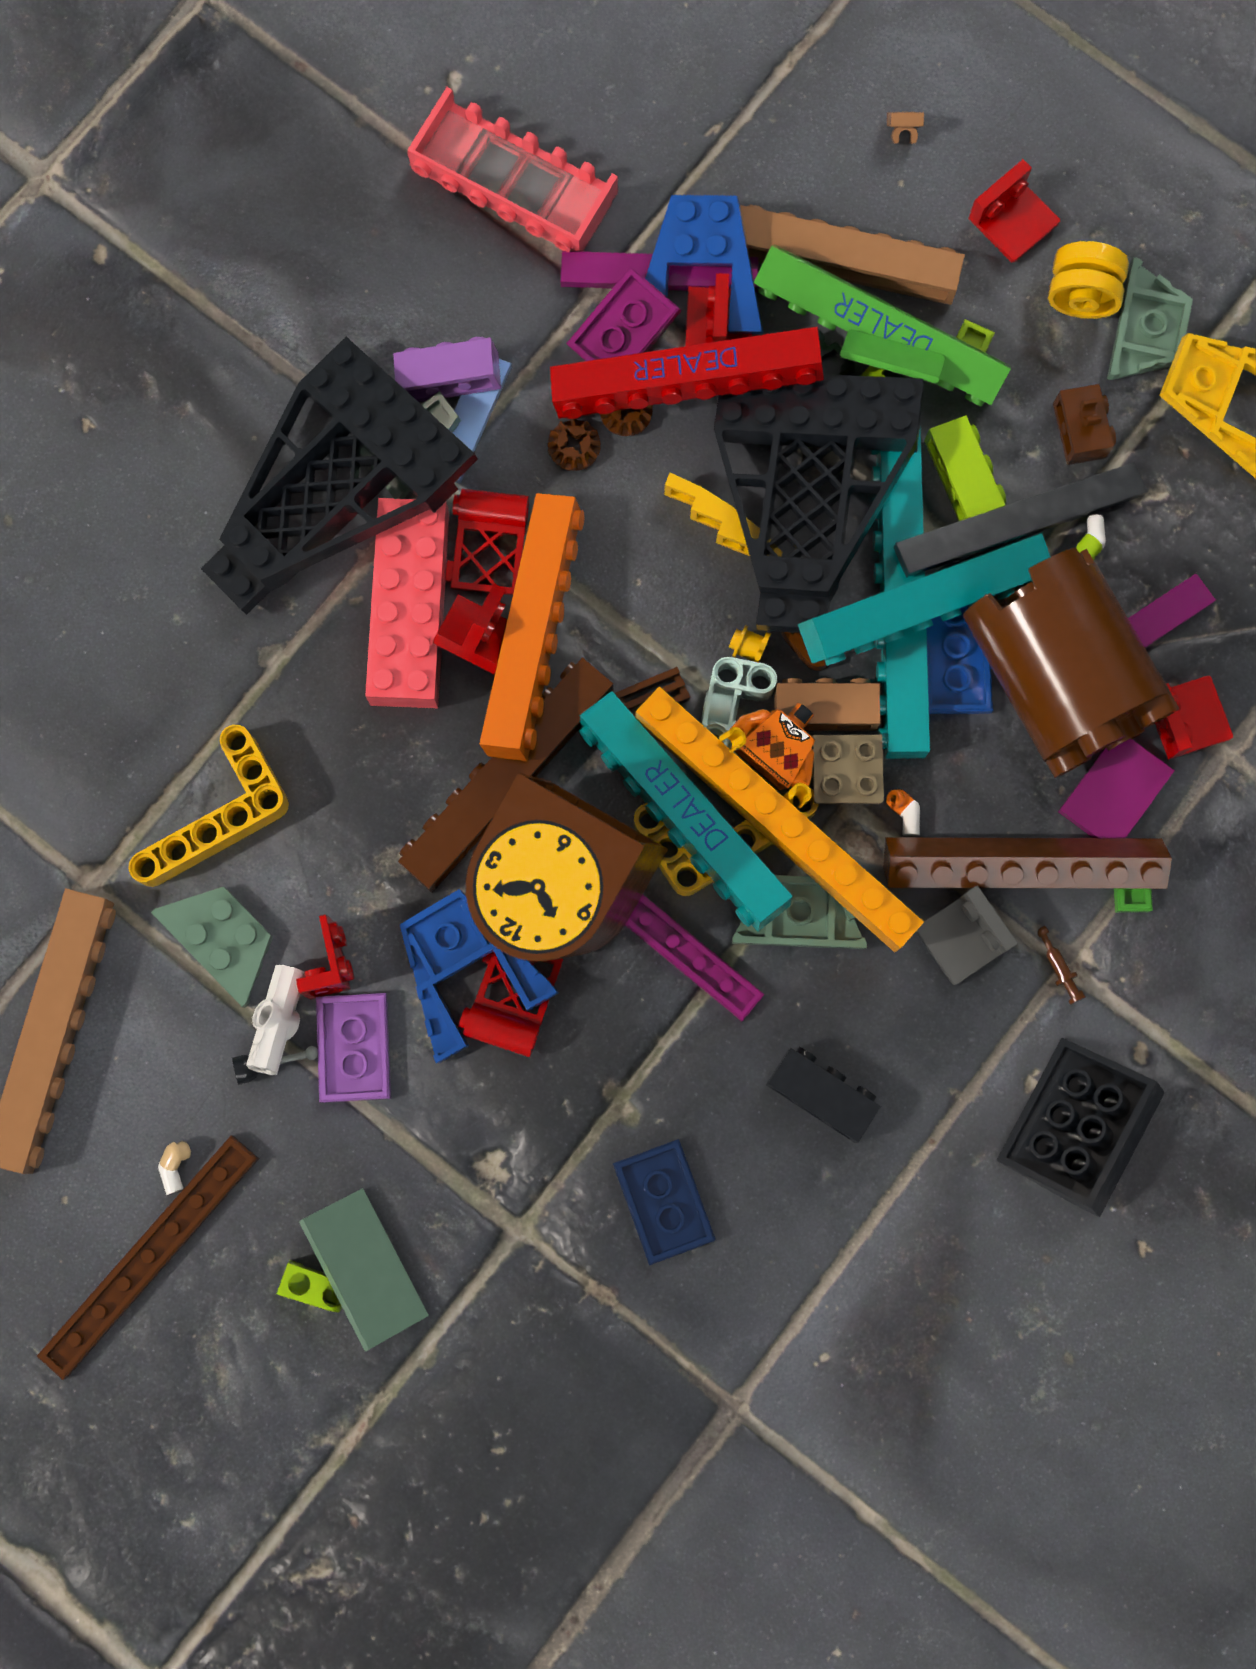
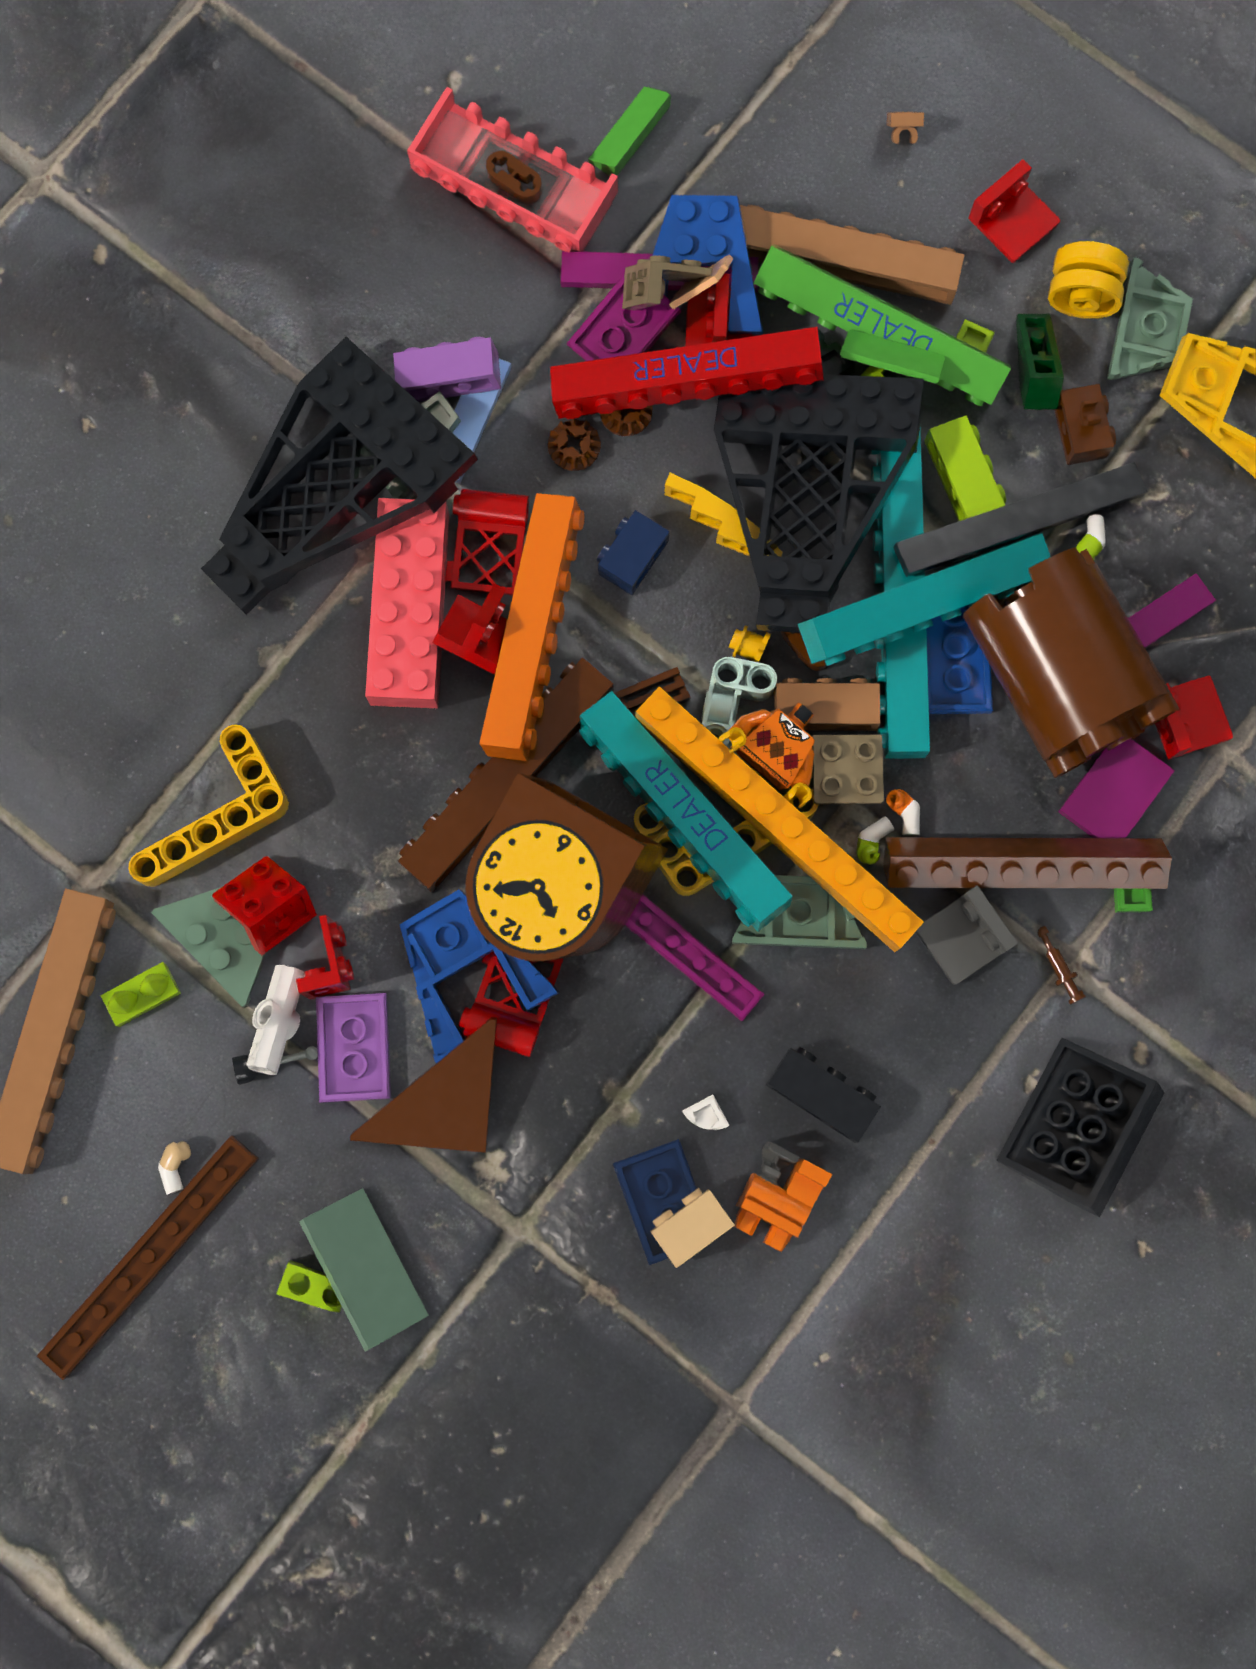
none -> lime tile [100,962,181,1027]
none -> red bracket [212,856,317,955]
none -> reddish brown tile [350,1017,497,1153]
none -> reddish brown beam [486,151,543,204]
none -> bright green slope [588,86,671,176]
none -> dark blue brick [596,510,669,595]
none -> dark tan bracket [622,256,712,310]
none -> tan brick [650,1188,735,1268]
none -> light nougat piece [669,254,734,309]
none -> white tile [682,1095,729,1130]
none -> orange hips [734,1142,833,1252]
none -> arm [856,816,894,865]
none -> dark green slope [1016,314,1064,410]

